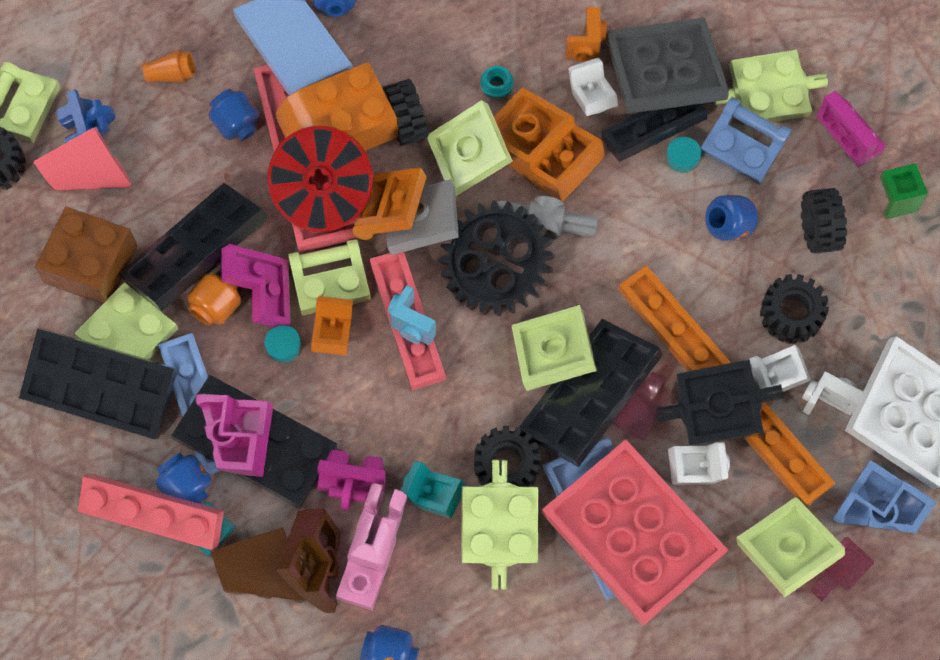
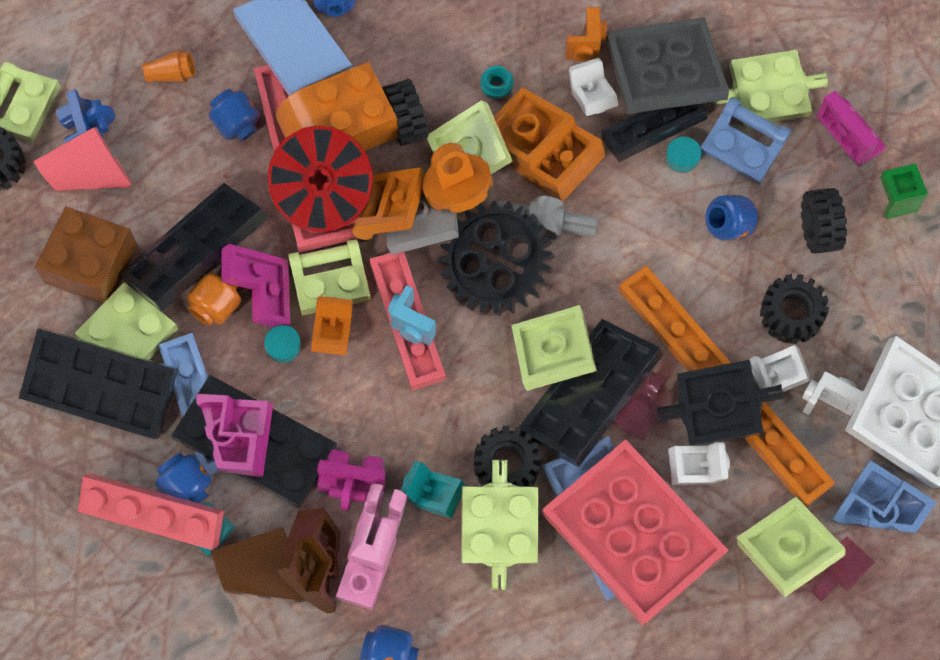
none -> orange tile [422,143,493,213]

